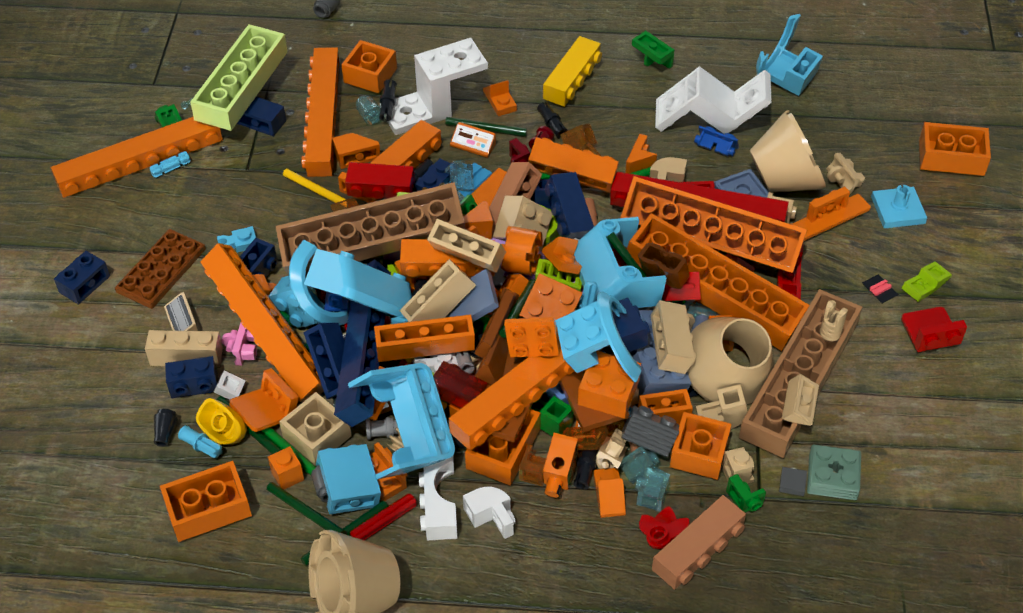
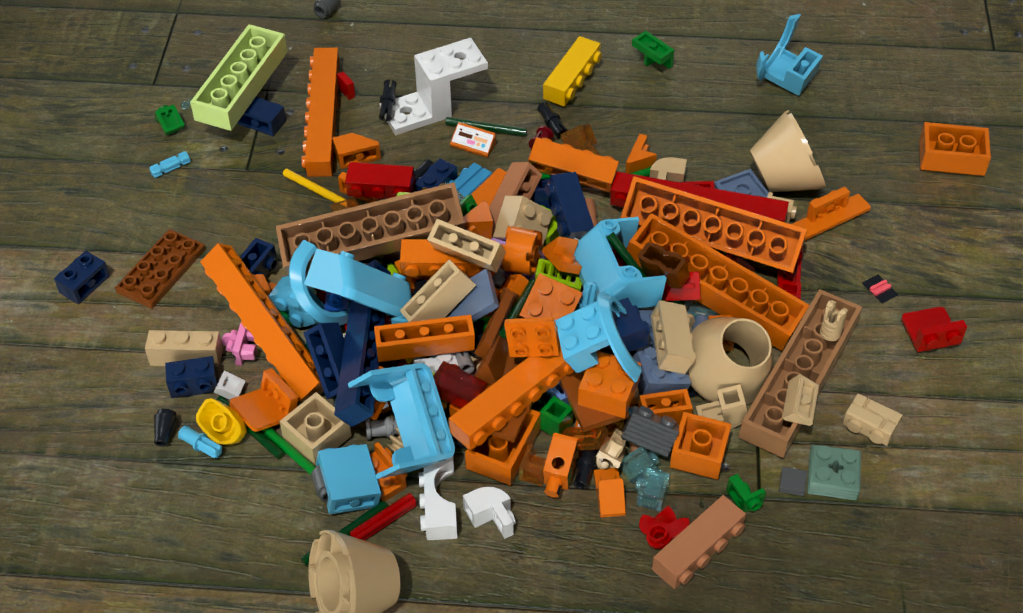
orange brick [51,117,223,198] -> none
orange brick [160,461,252,542] -> none
slope [164,292,198,331] -> none
medium azure plate [217,226,256,252] -> none
dark green bar [266,482,345,534] -> none
orange brick [268,446,304,490] -> none
orange brick [341,40,397,94] -> none
clear light blue brick [356,95,380,124] -> none
orange brick [371,120,442,169] -> none
clear light blue bracket [445,161,474,192] -> none
orange slope [483,80,517,116] -> none
dark red bracket [509,138,530,163] -> none
white bracket [655,66,772,134] -> none
blue hinge [694,125,739,157] -> none
tan brick [722,447,754,484] -> none
tan hips [826,153,865,194] -> none
medium azure tile [871,185,927,228] -> none
lime slope [901,262,952,302] -> none
none -> red tile [337,71,355,100]
none -> tan brick [843,393,903,446]

